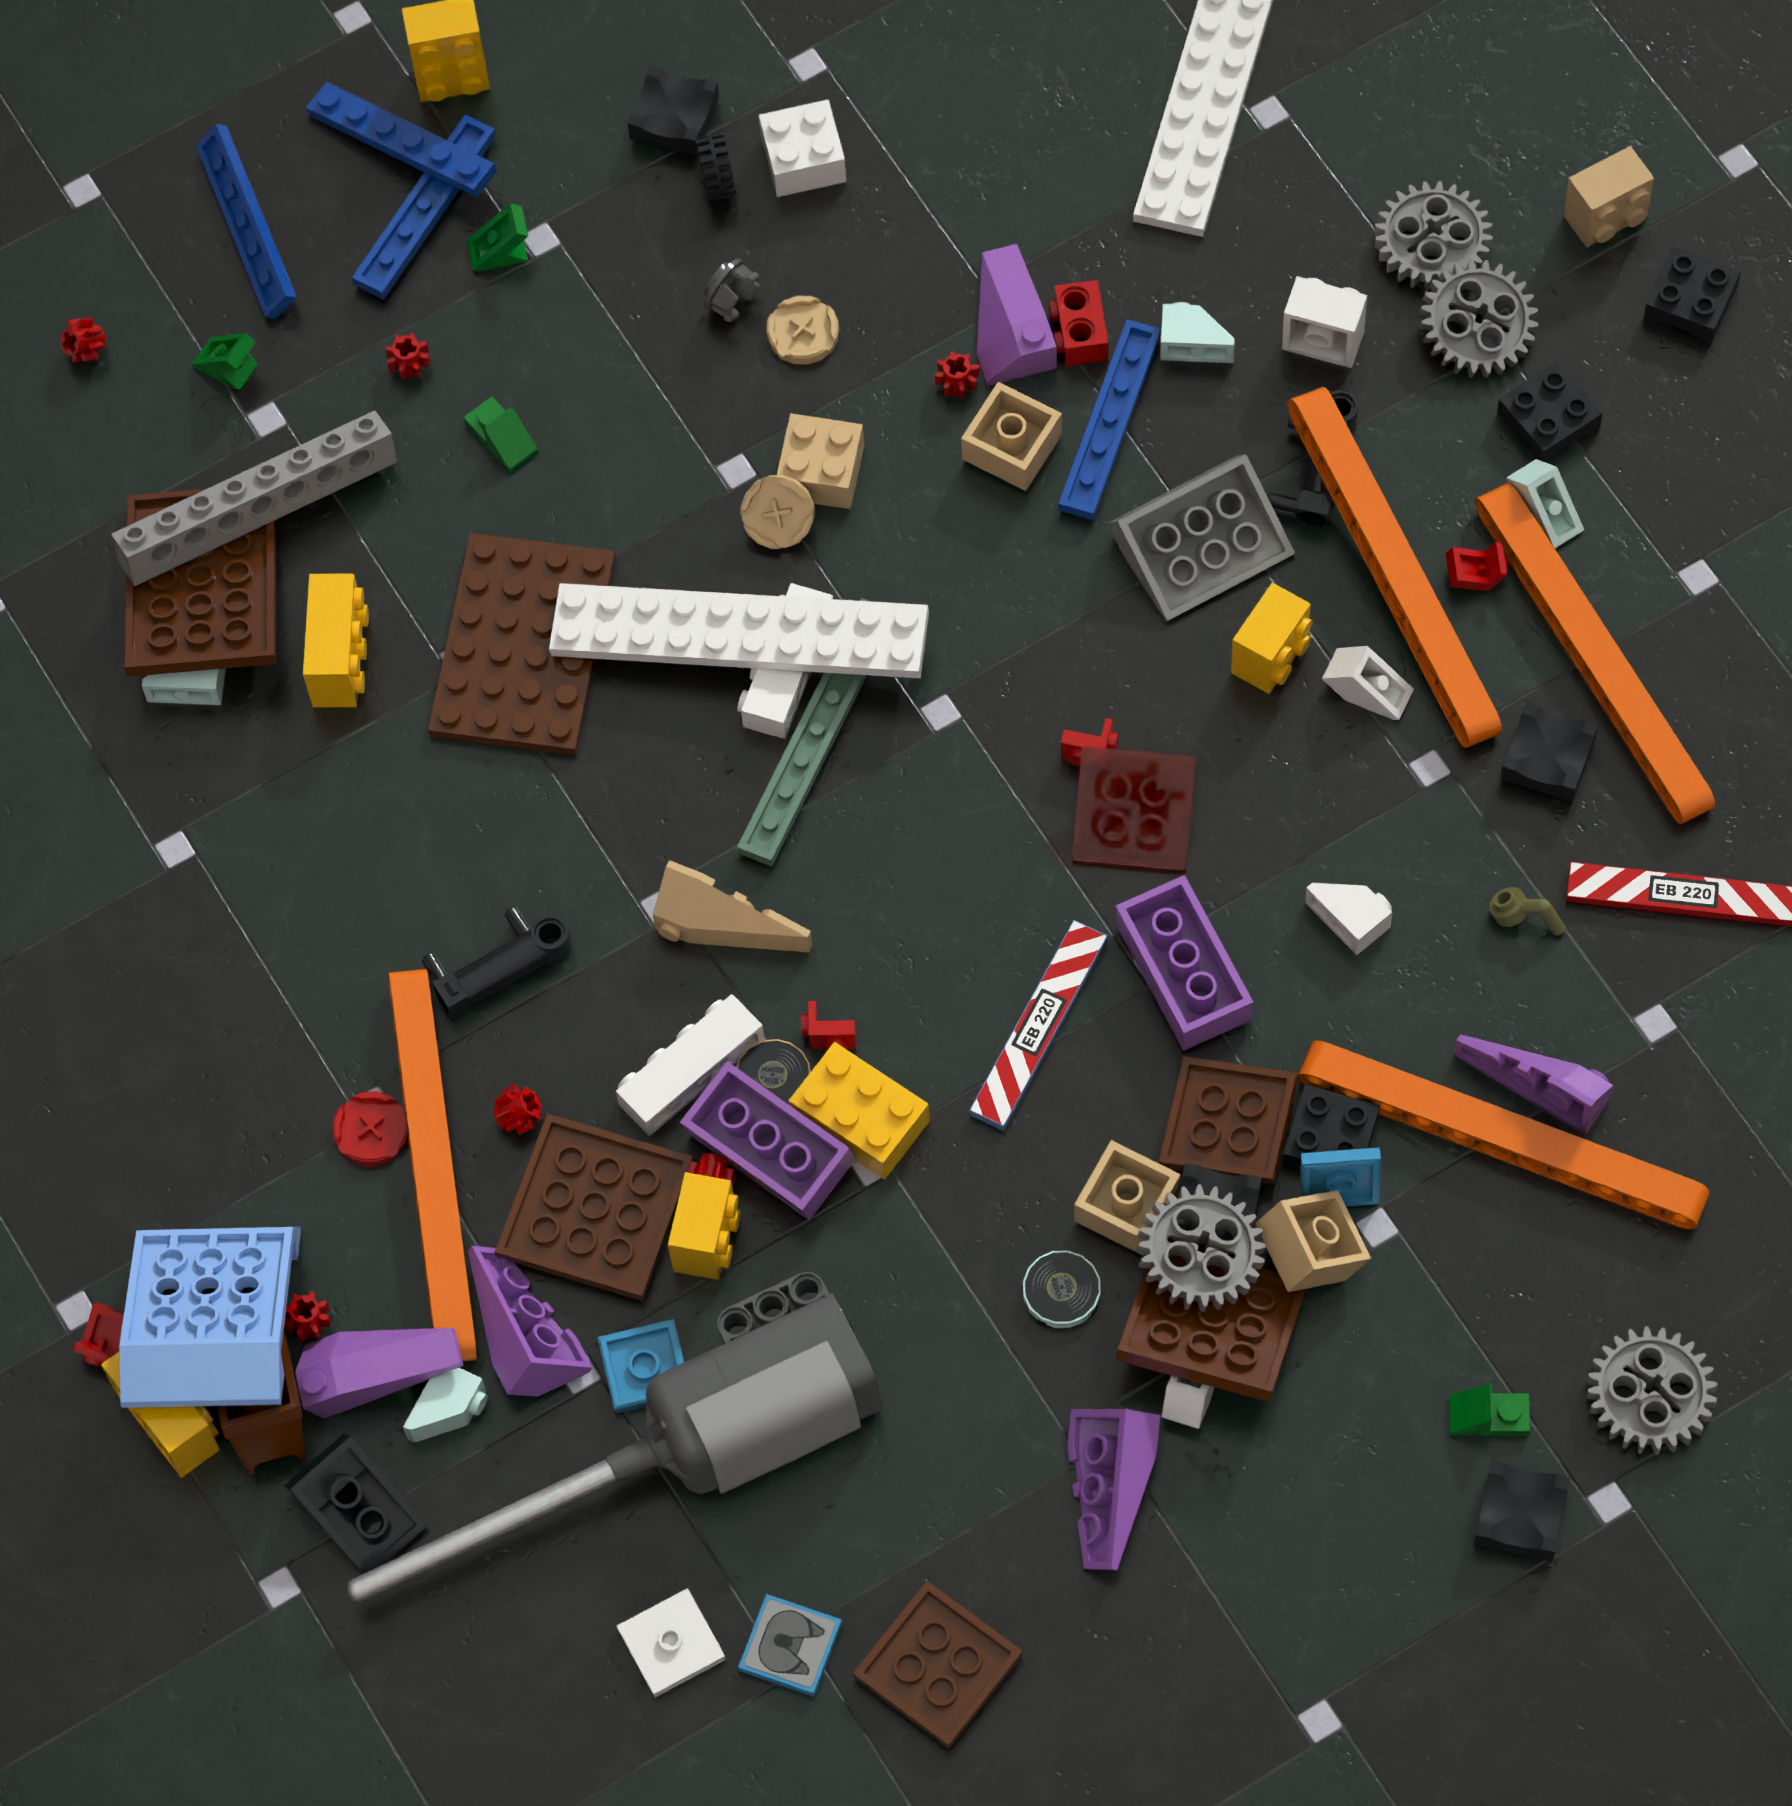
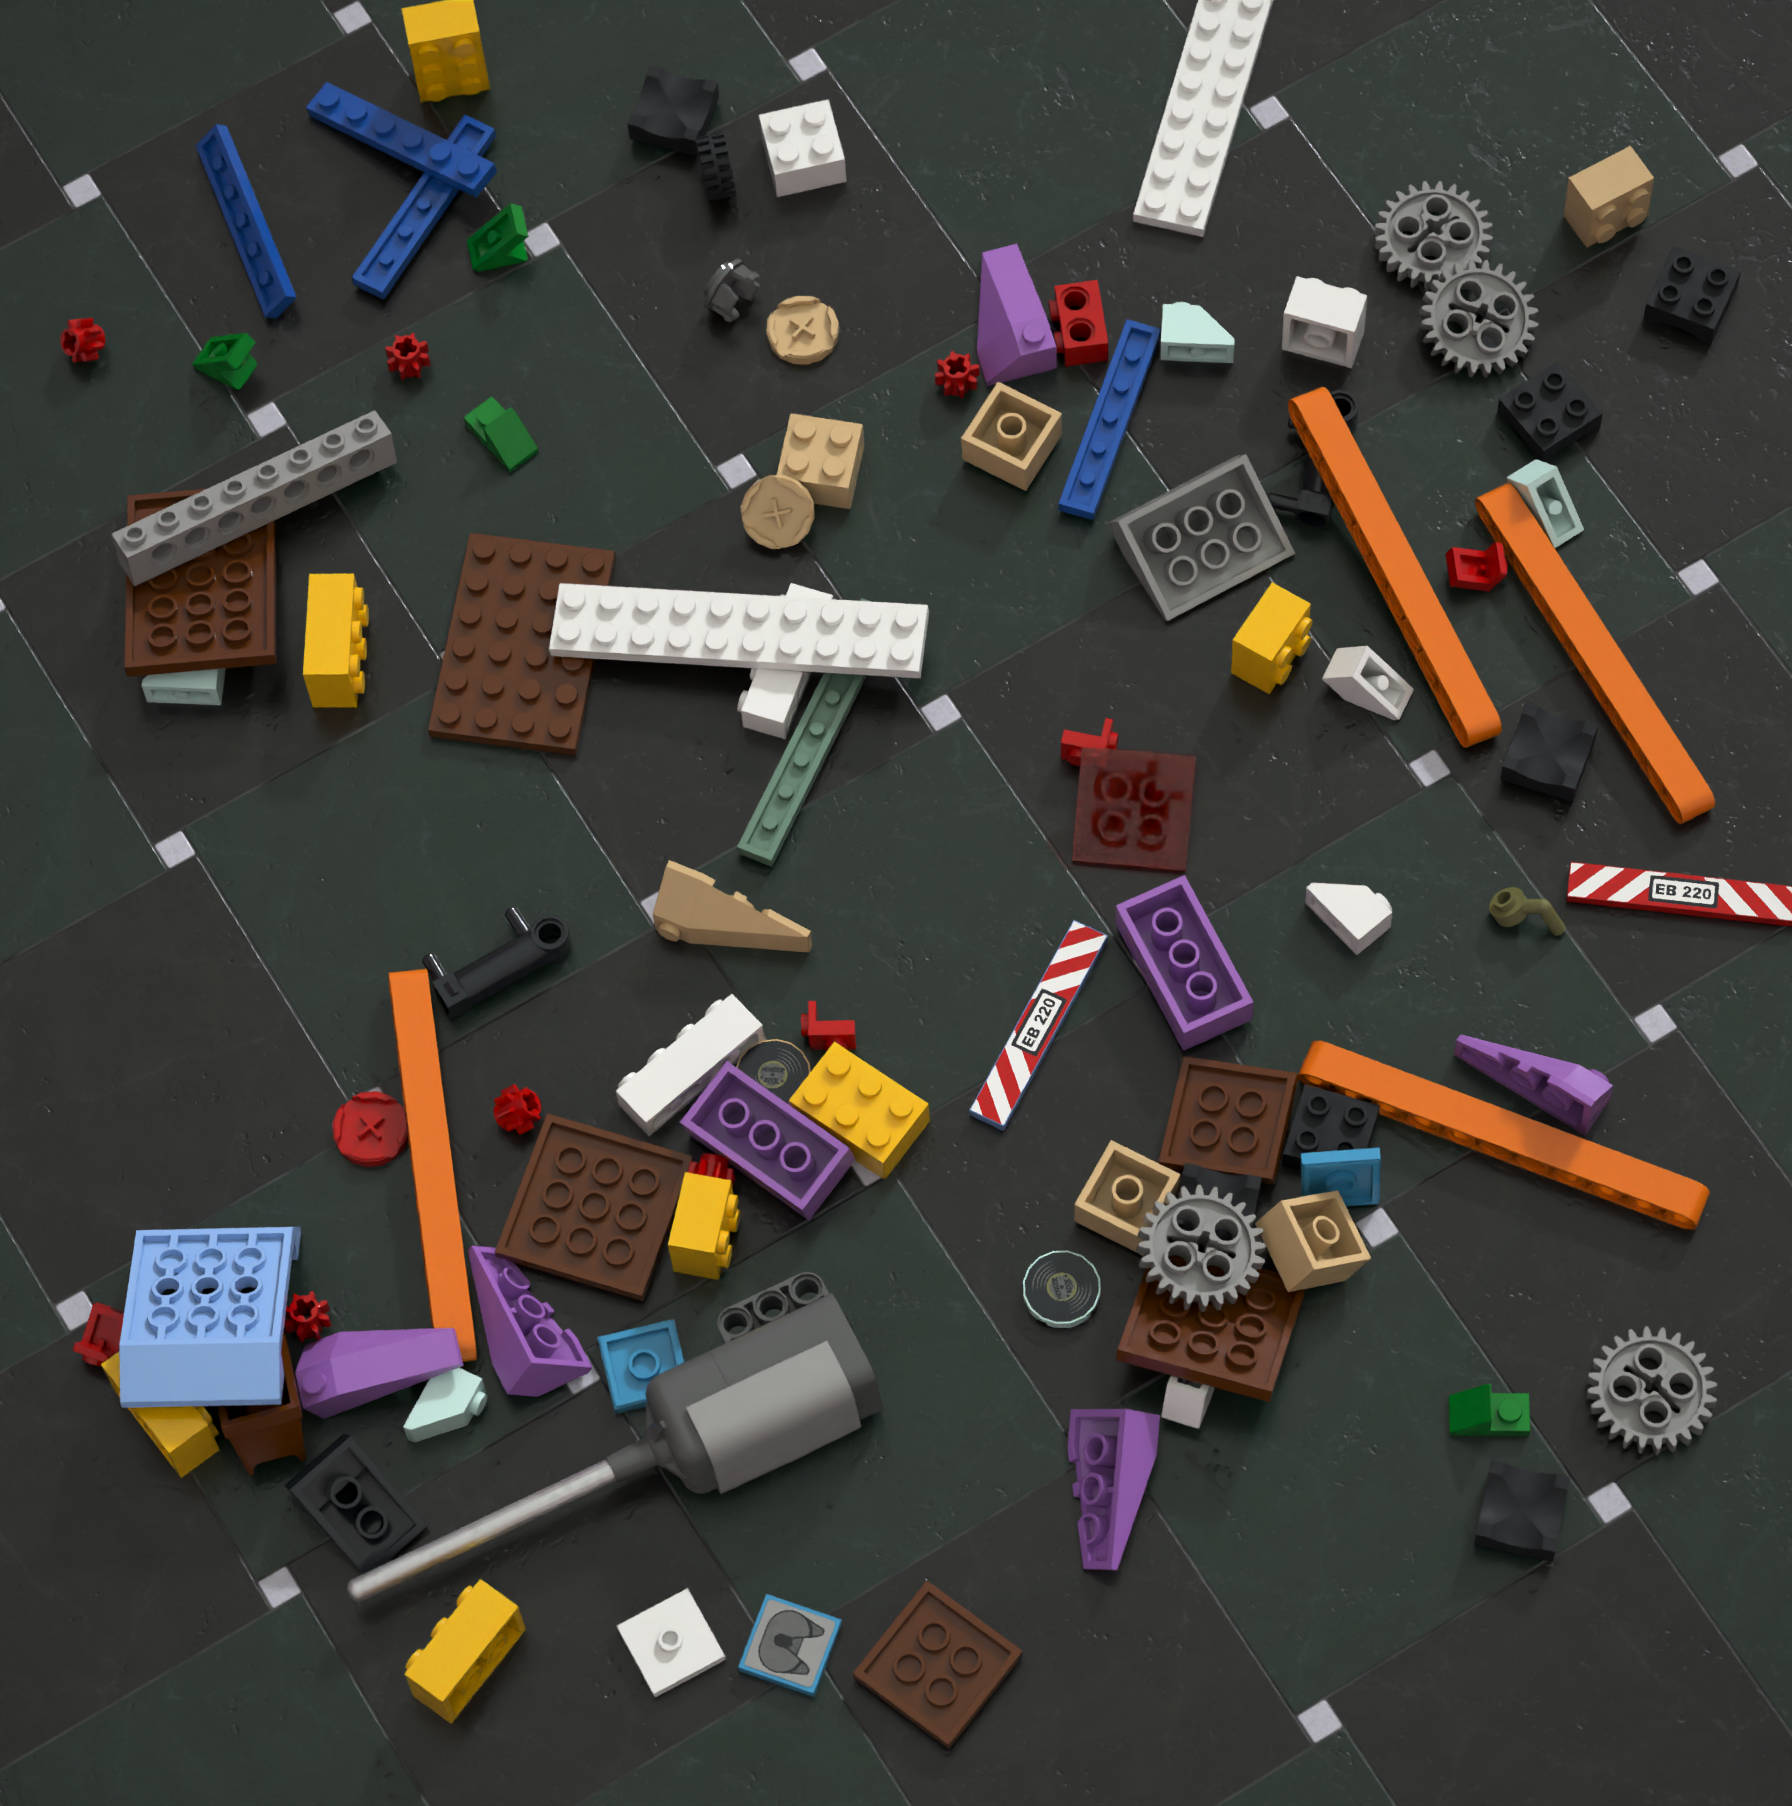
none -> yellow brick [405,1579,526,1724]

